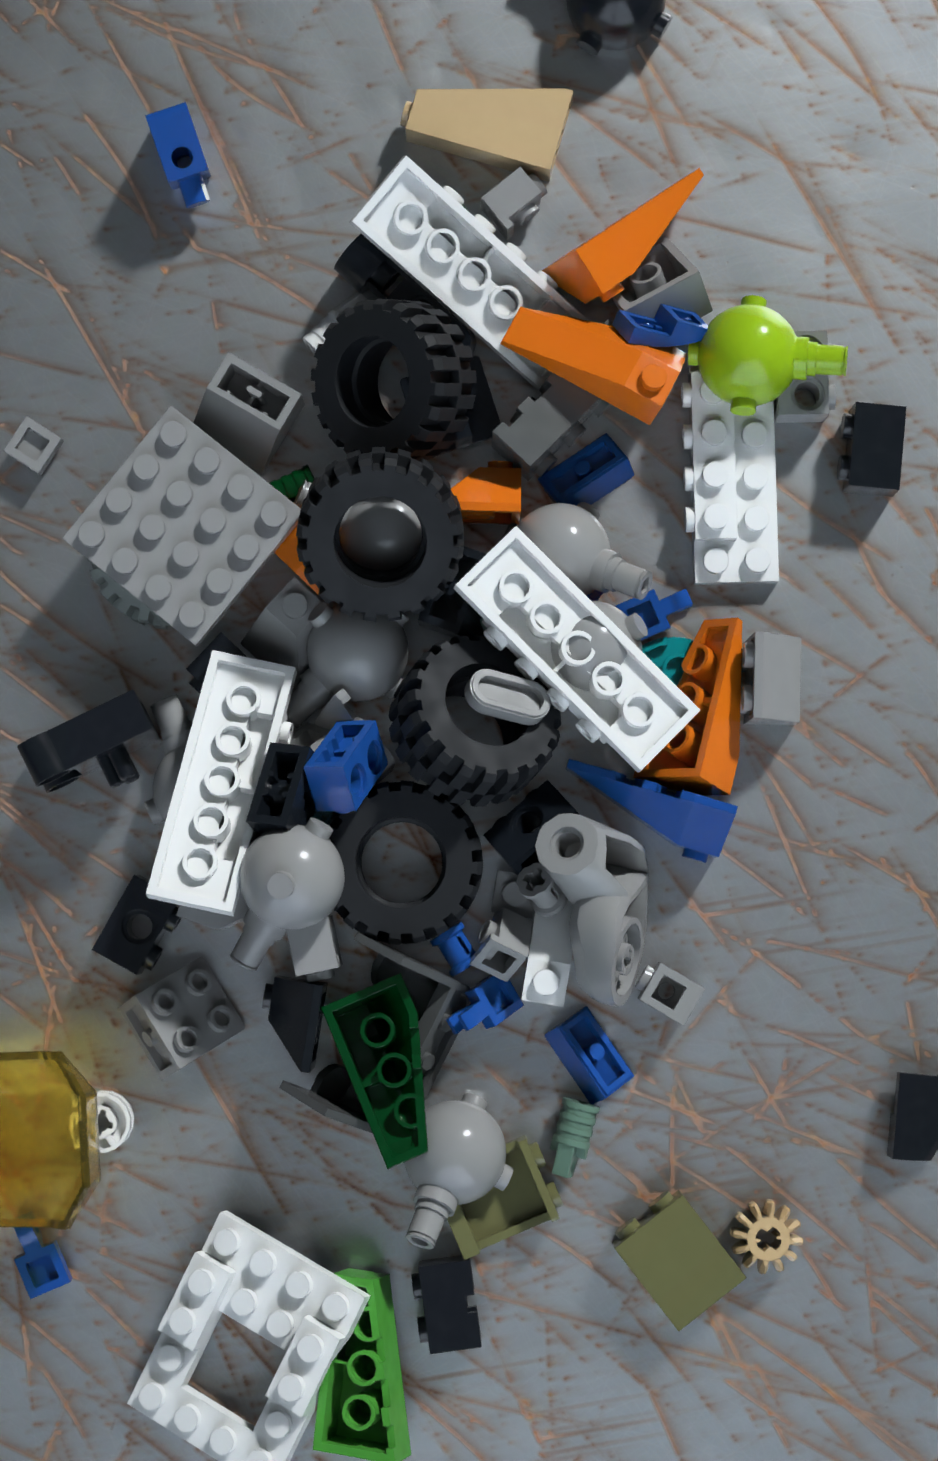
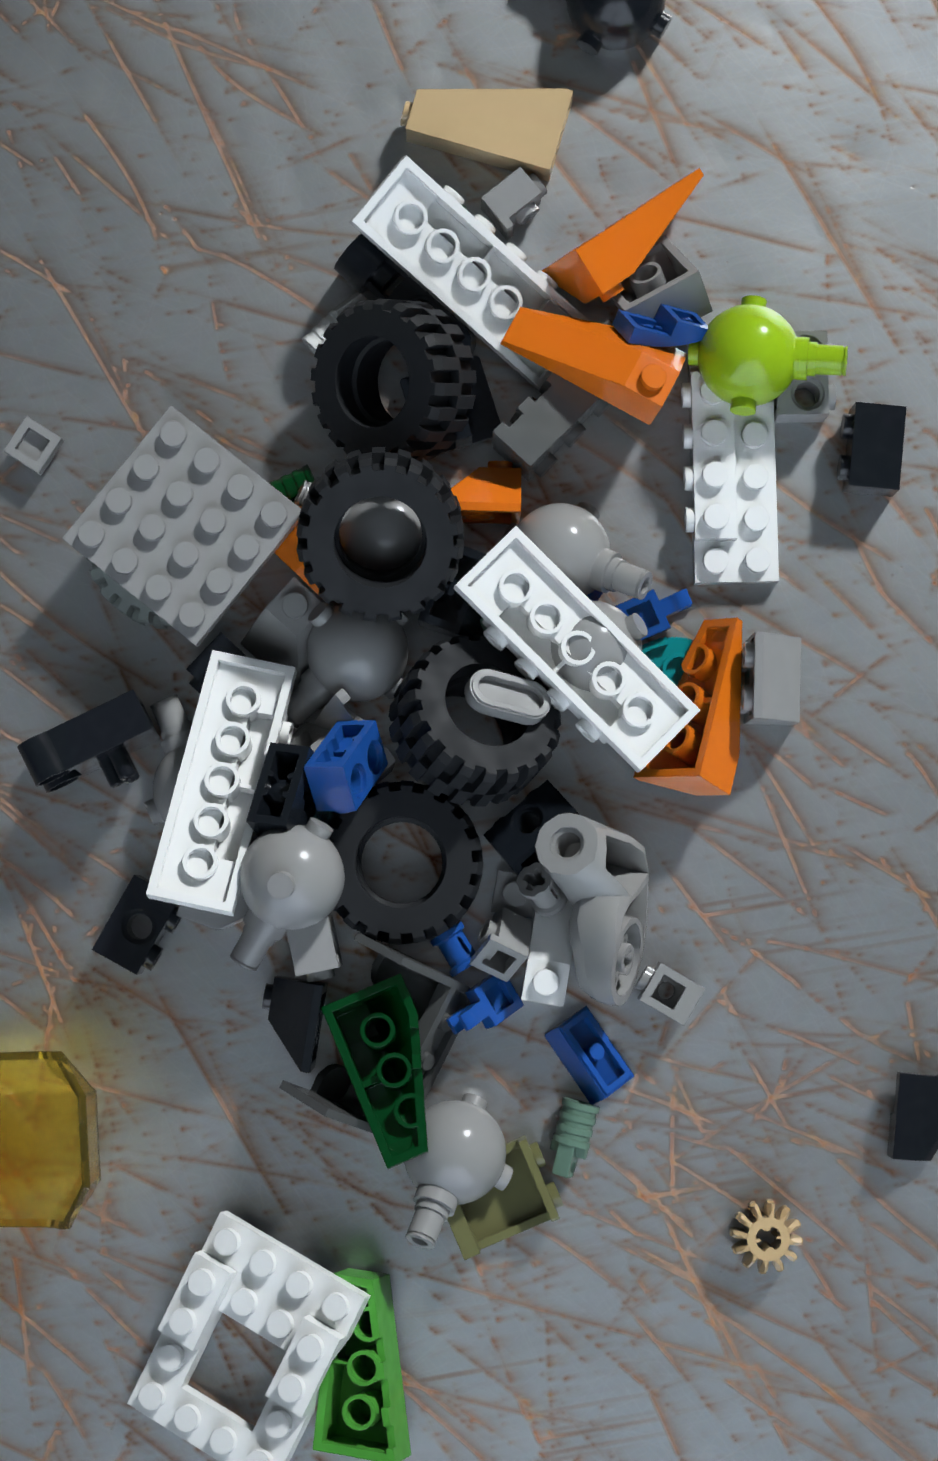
blue plate [14,1215,73,1299] -> none
white wheel [71,1090,135,1153] -> none
light grey bracket [118,957,245,1080] -> none
blue torso [145,102,211,208] -> none
light grey slope [193,352,305,475] -> none
black brick [411,1255,482,1354] -> none
blue slope [538,433,634,506] -> none
blue wedge [565,759,738,863] -> none
olive brick [612,1190,747,1331] -> none

